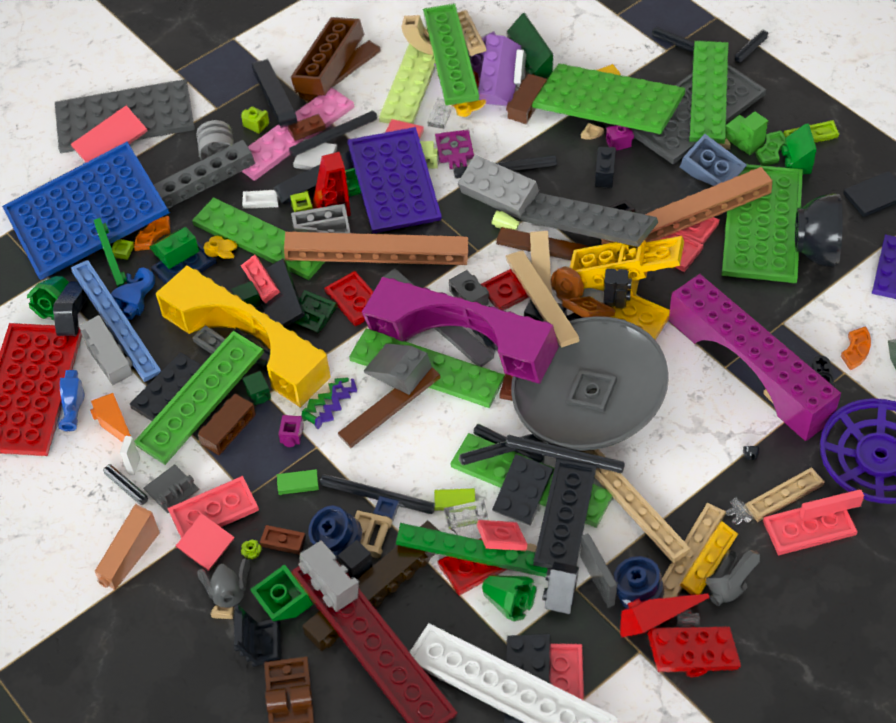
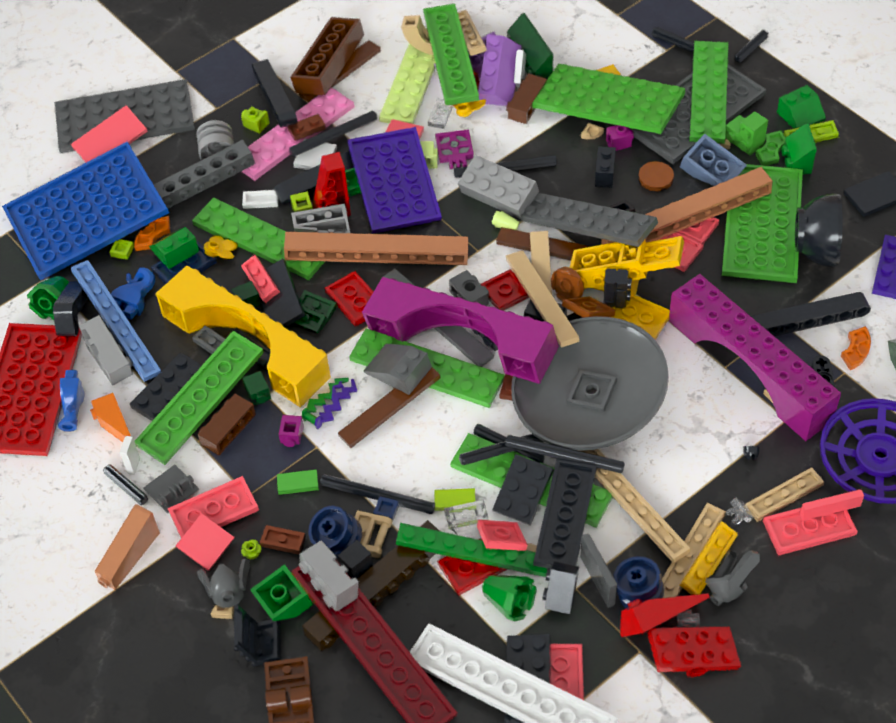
green plate [93,218,127,288] -> none
none -> dark orange tile [638,161,674,191]
none -> black beam [751,292,871,337]
none -> green slope [777,85,826,129]

